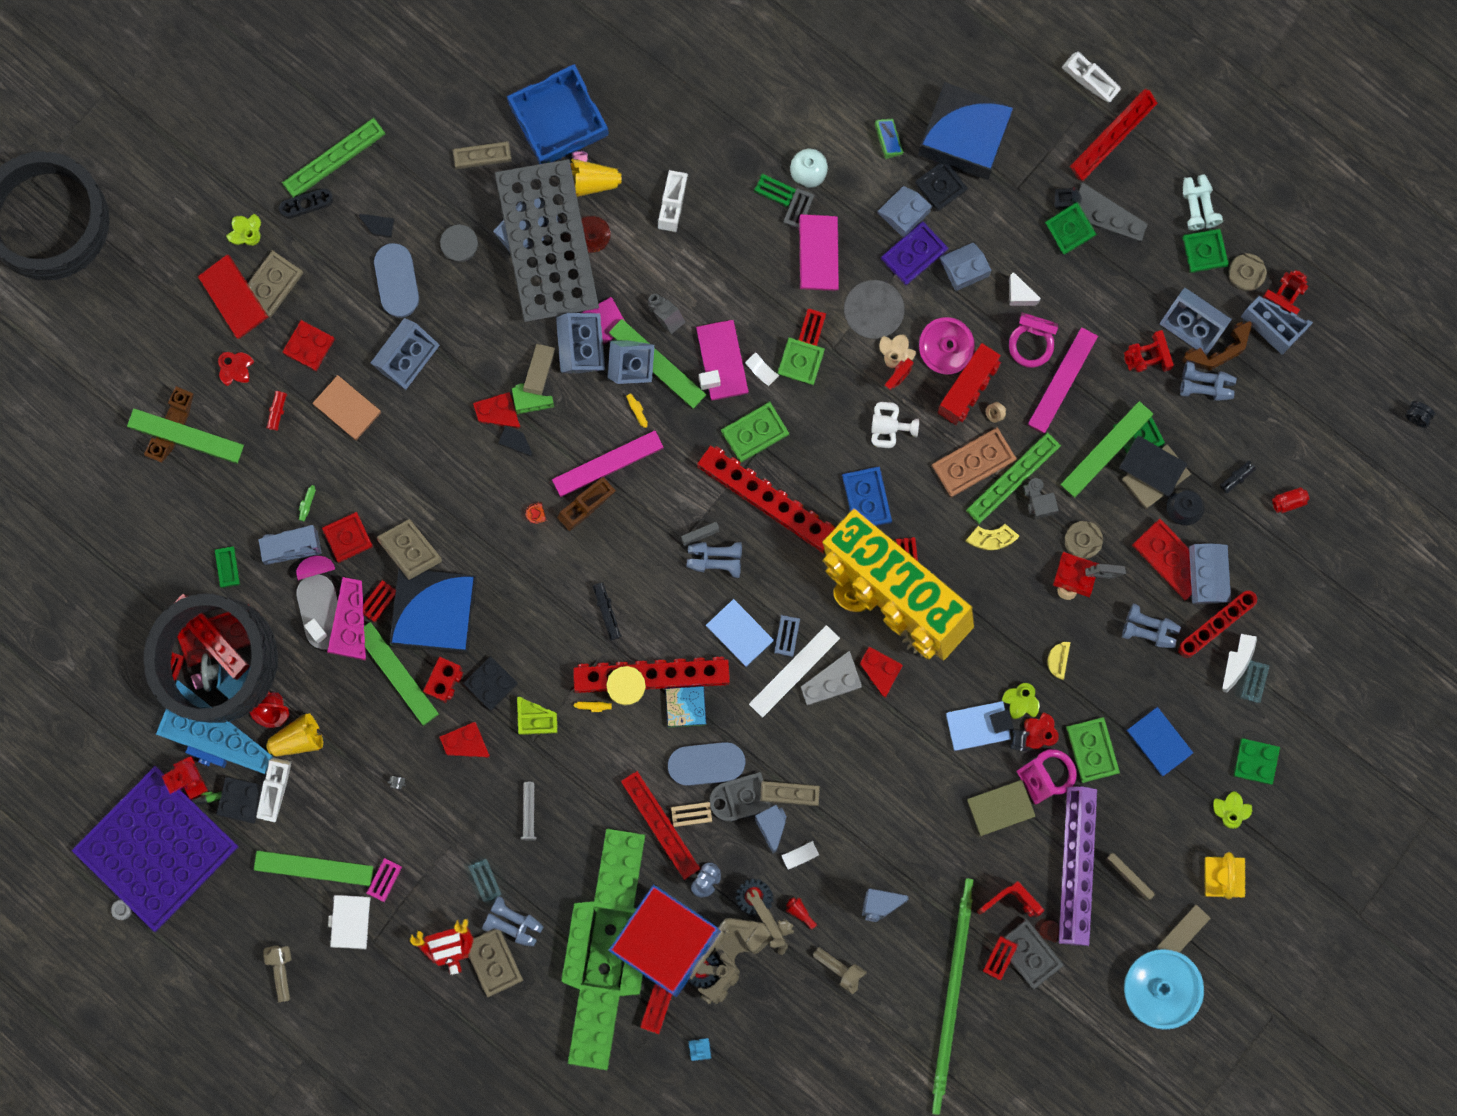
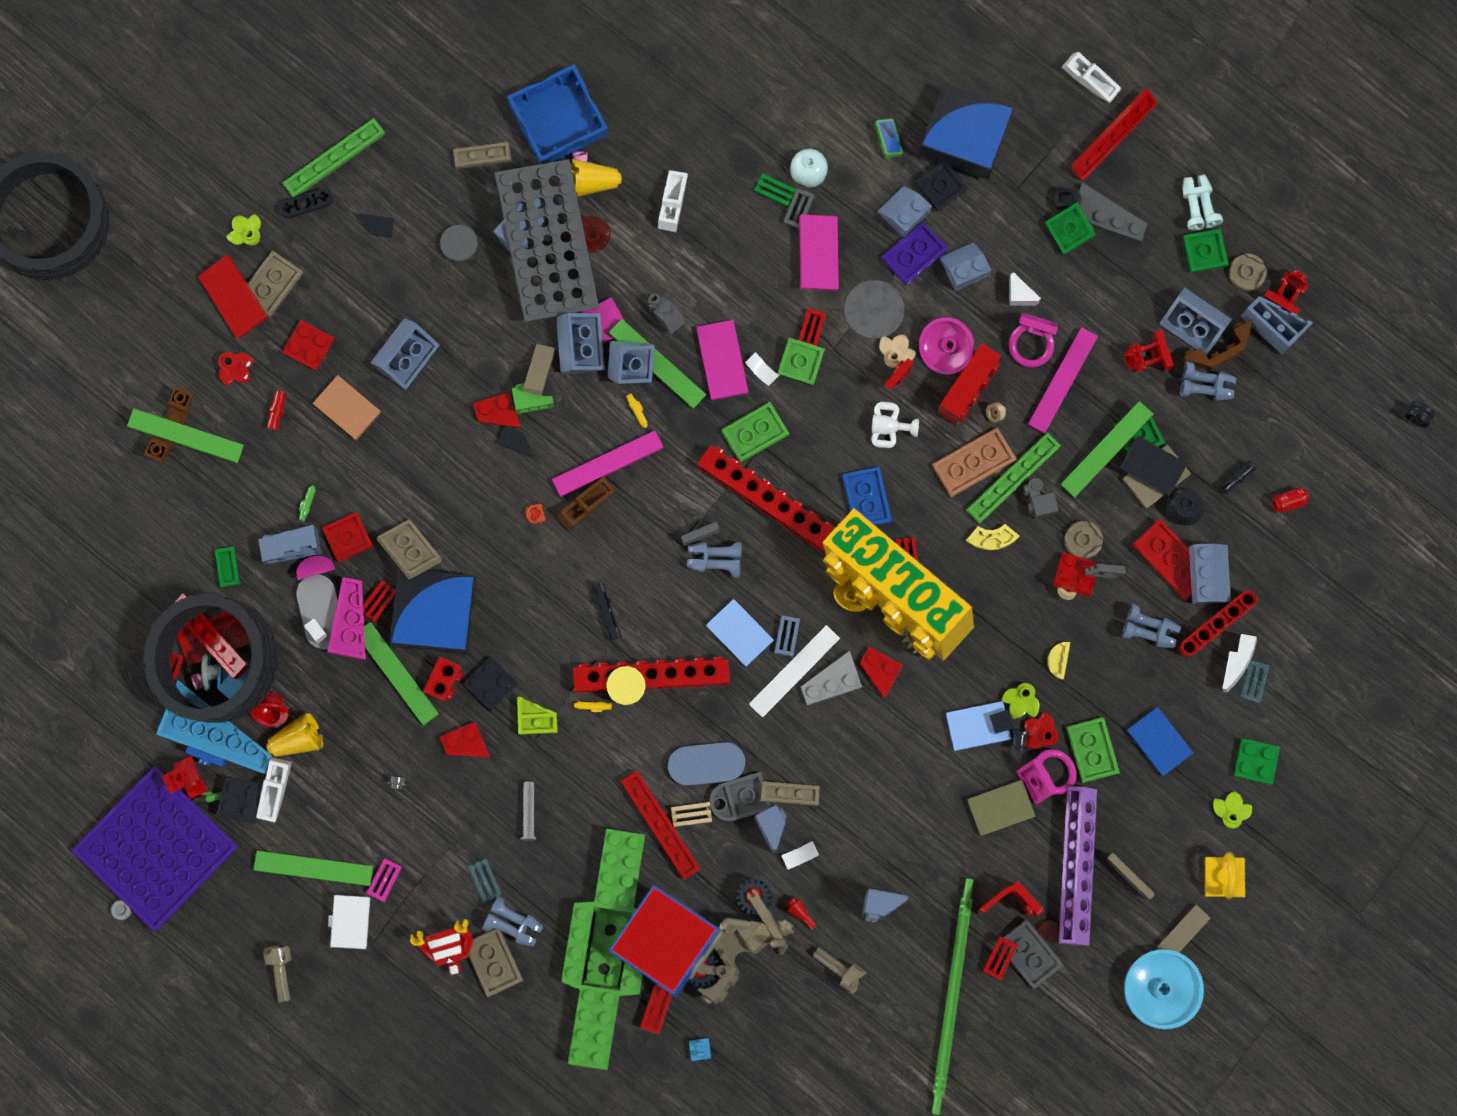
sand blue tile [374,244,419,318] -> none
tile [665,686,706,728] -> none
sand blue piece [691,863,721,898] -> none
white piece [699,370,720,390] -> none

